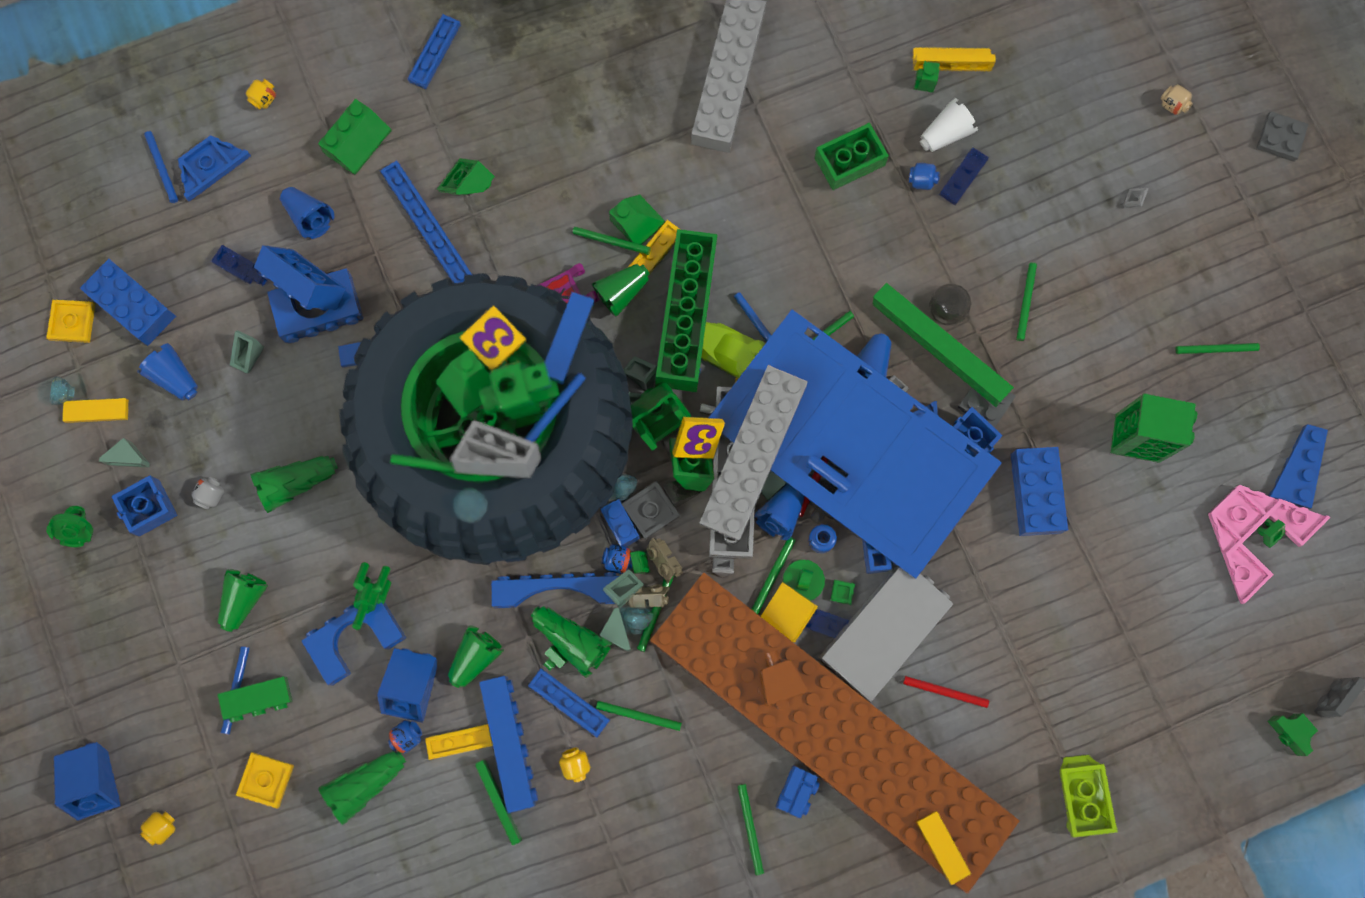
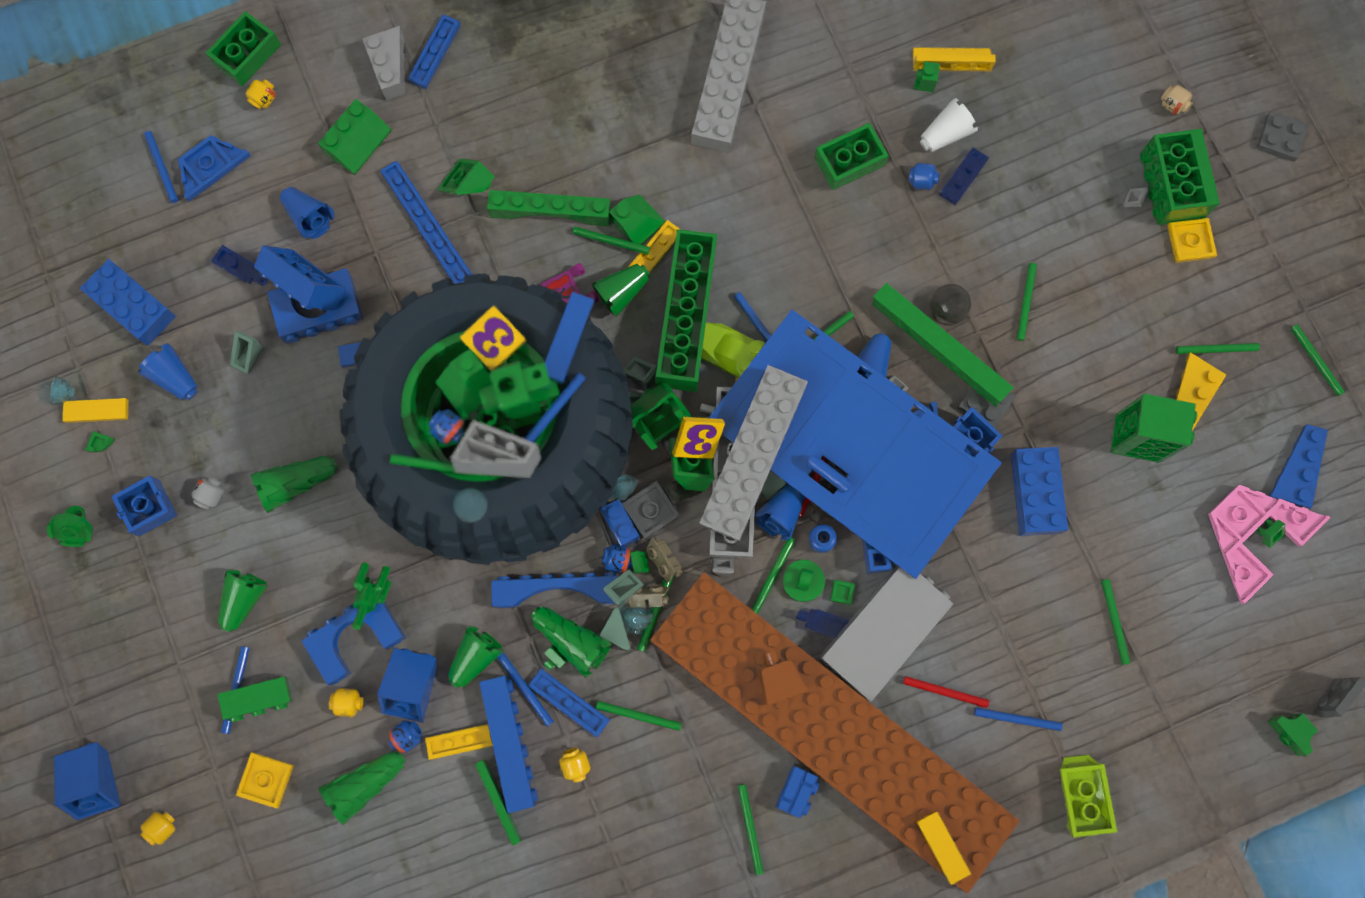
yellow tile [46,300,96,343] -> none
sand green slope [99,438,150,468] -> none
yellow tile [761,582,818,642] -> none
none -> green tile [85,431,115,453]
none -> green brick [205,11,281,87]
none -> yellow head [329,688,363,717]
none -> light grey wedge [363,26,405,101]
none -> blue head [428,410,465,445]
none -> green arch [487,190,611,226]
none -> blue bar [497,652,554,727]
none -> blue bar [974,707,1063,731]
none -> green bar [1101,579,1130,665]
none -> green brick [1140,128,1220,226]
none -> yellow tile [1167,218,1217,263]
none -> yellow wing [1175,353,1226,431]
none -> green bar [1290,324,1345,396]

